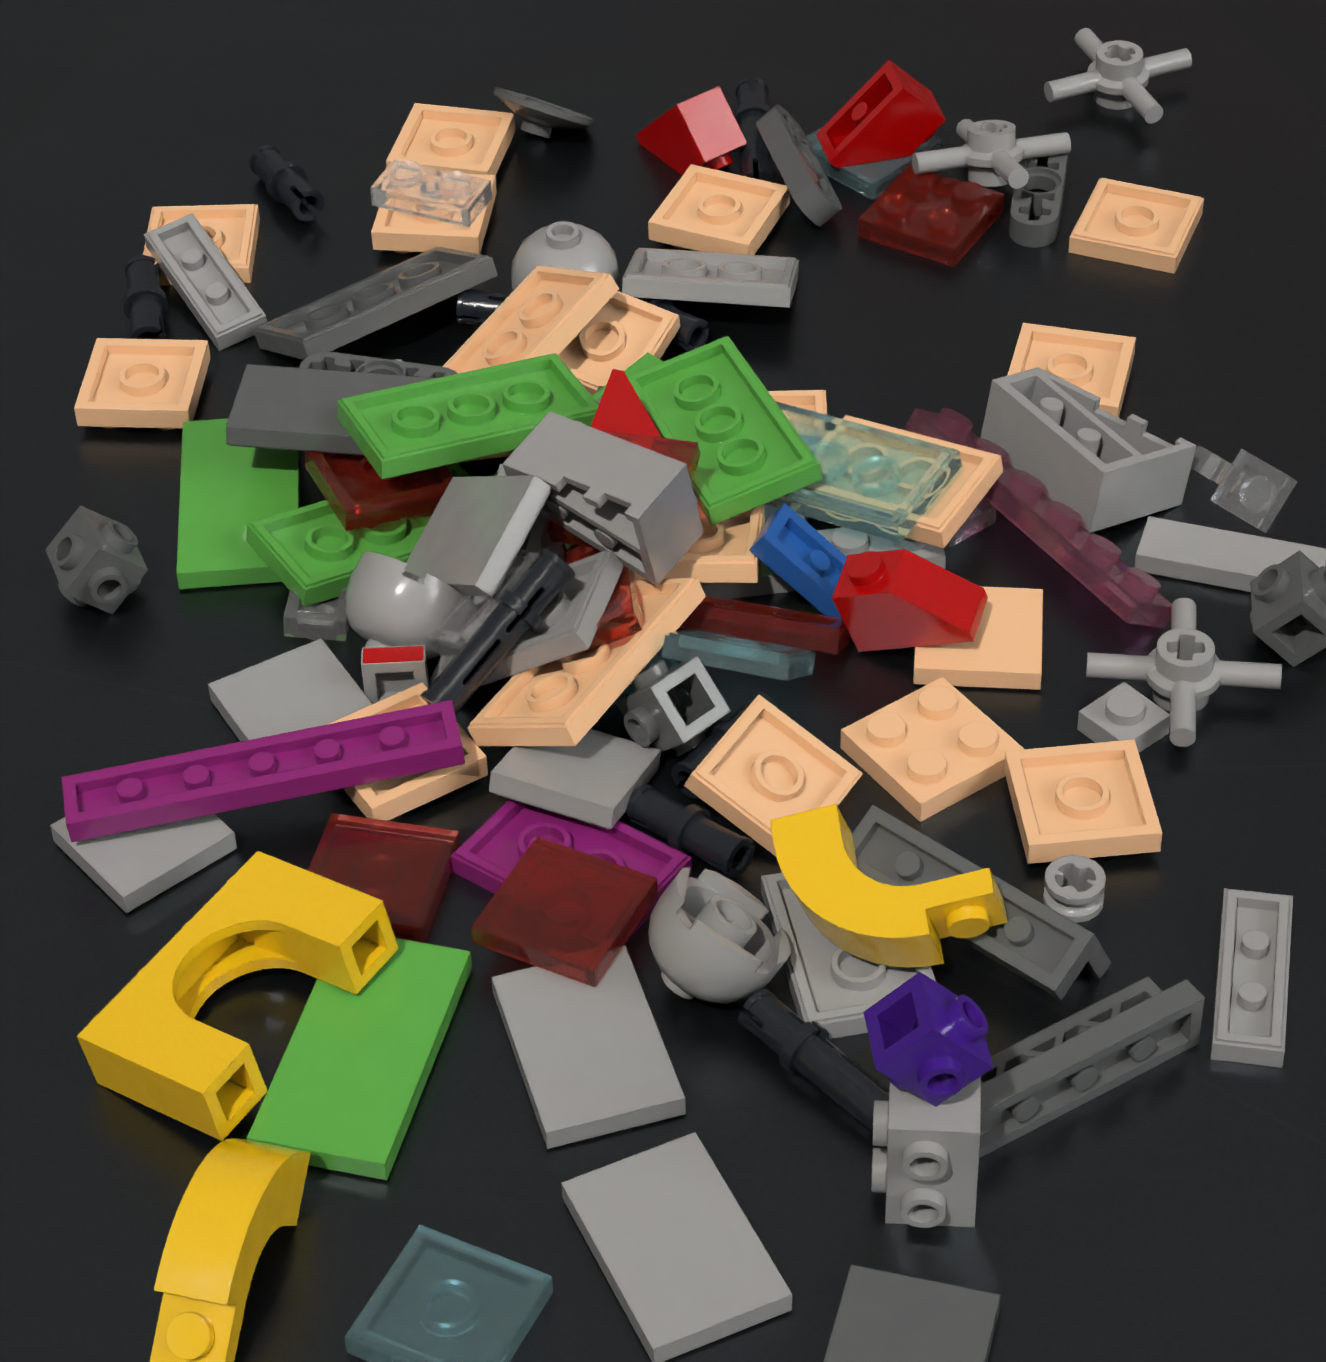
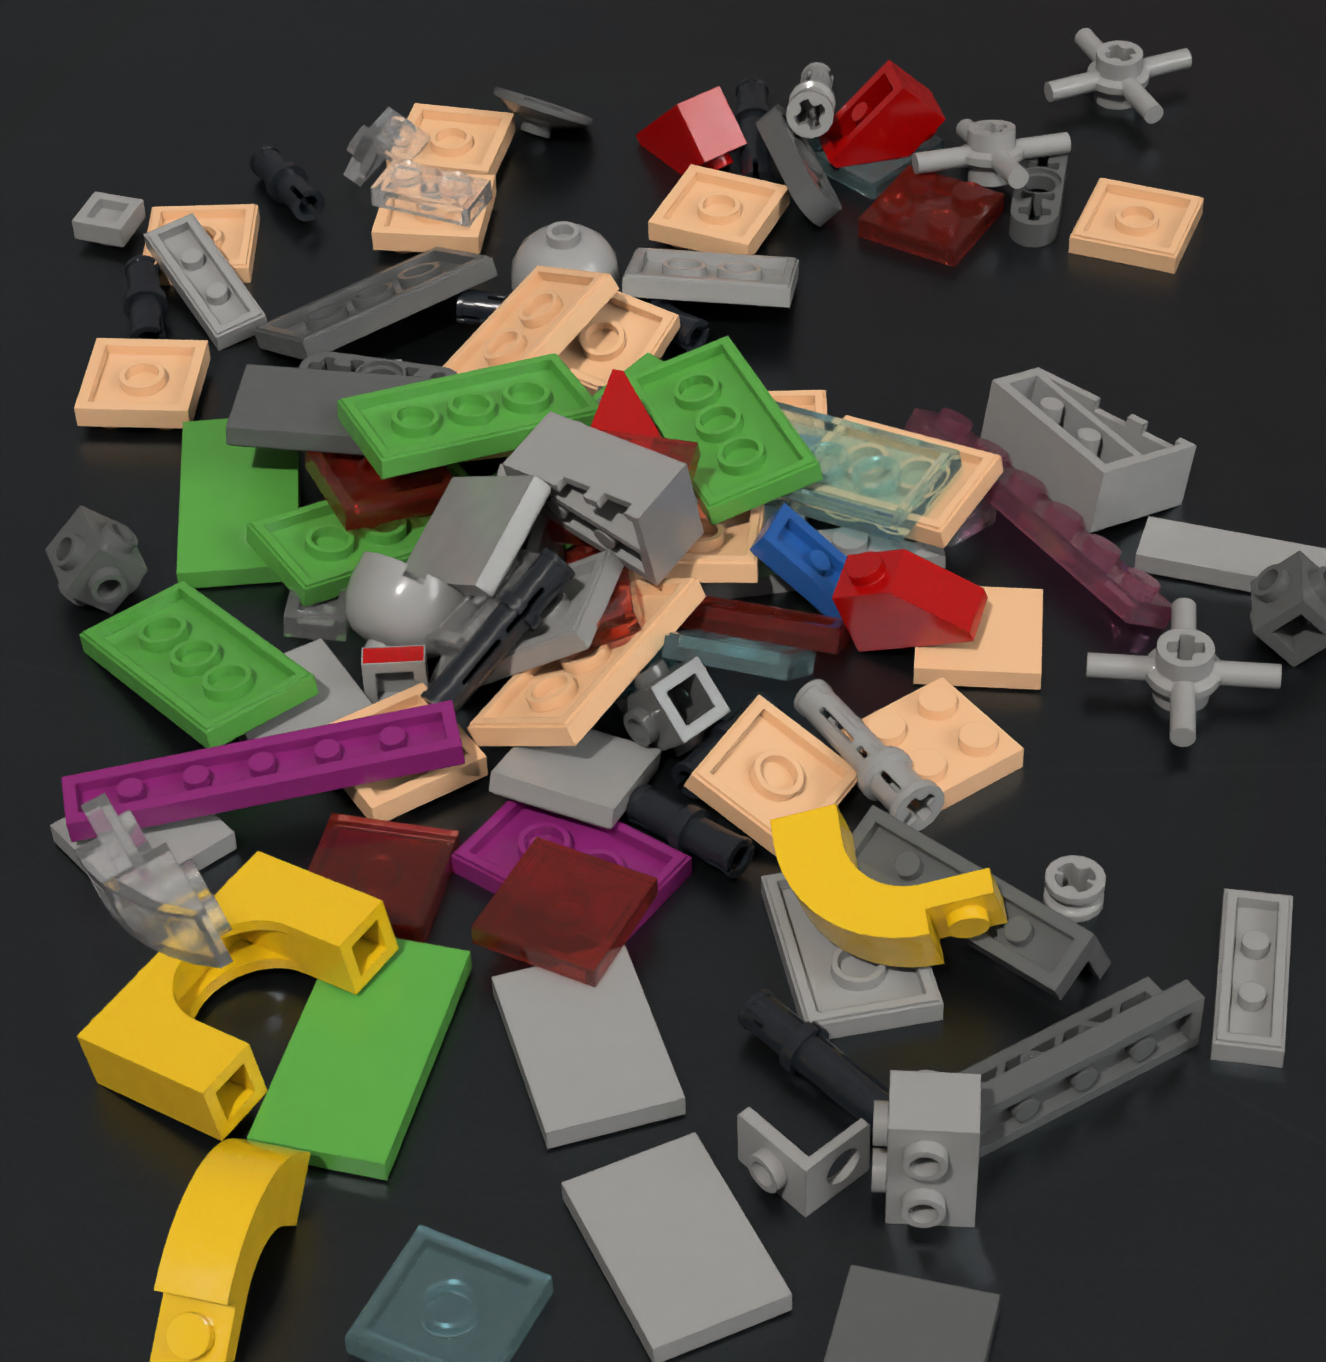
light grey cylinder [648,867,791,1004] -> none
dark purple brick [863,972,993,1107] -> none
light nougat plate [1004,739,1162,864] -> none
light nougat plate [1007,323,1136,418] -> none
light grey plate [1077,682,1170,753] -> none
clear plate [1191,445,1298,533] -> none
none -> light grey plate [72,191,146,247]
none -> clear slope [74,793,233,968]
none -> bright green tile [79,581,319,748]
none -> clear bracket [343,107,430,187]
none -> light grey bracket [737,1107,870,1218]
none -> light grey pin [786,62,836,138]
none -> light grey pin [794,679,944,831]

